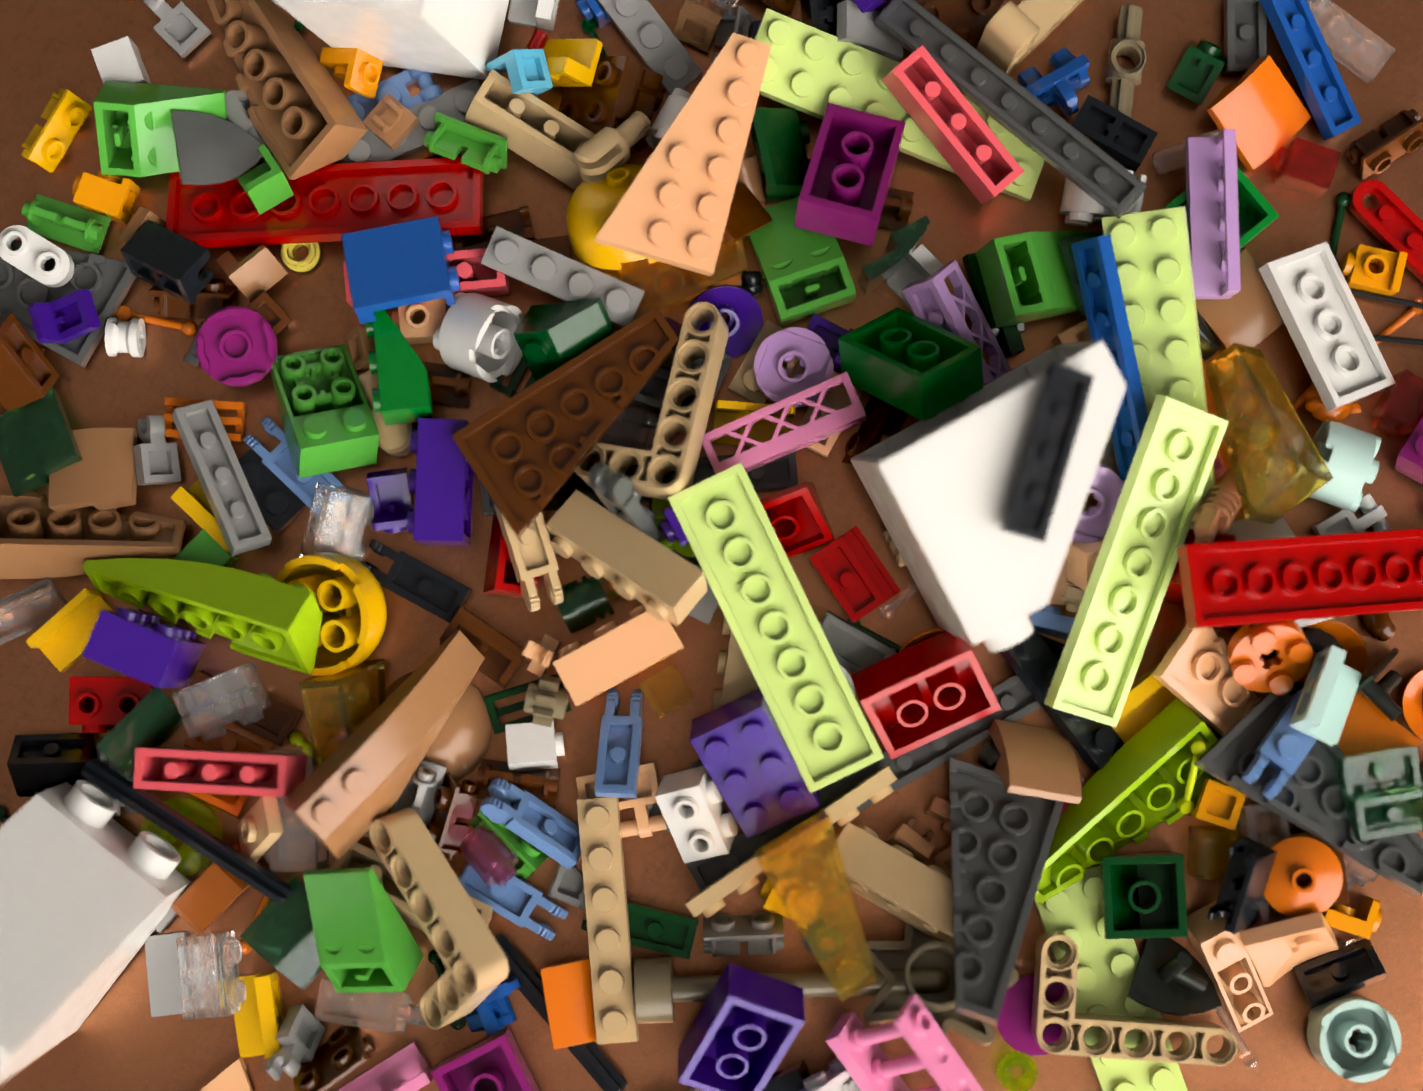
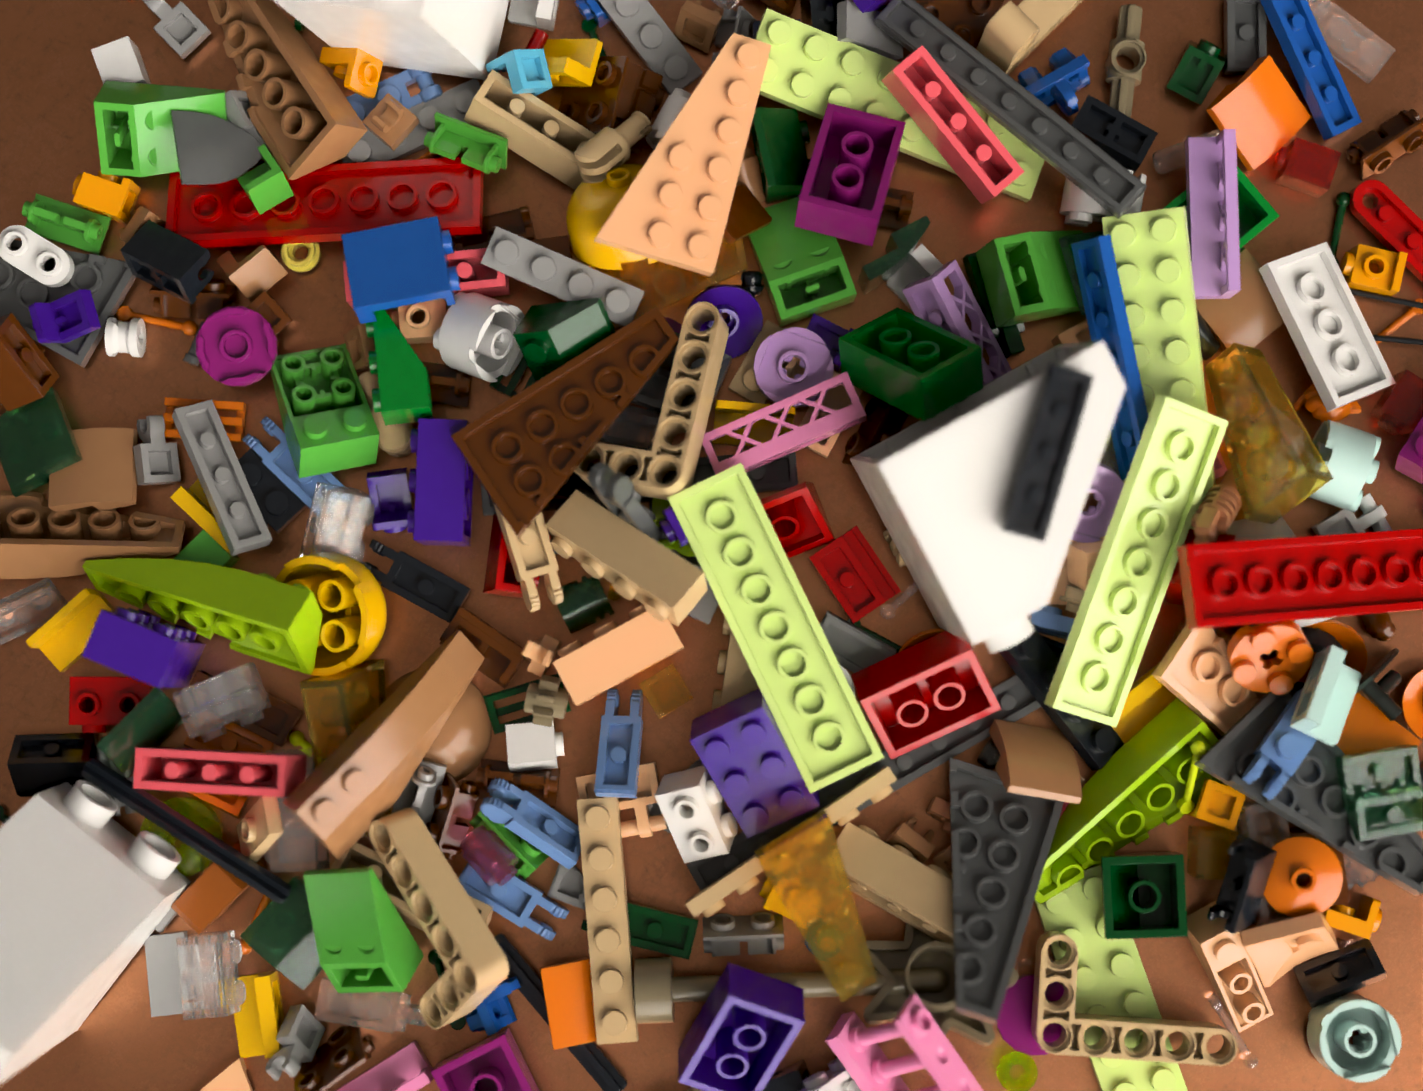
yellow hinge [20,88,92,174] -> none
pearl dark grey shield [1127,937,1222,1016] -> none

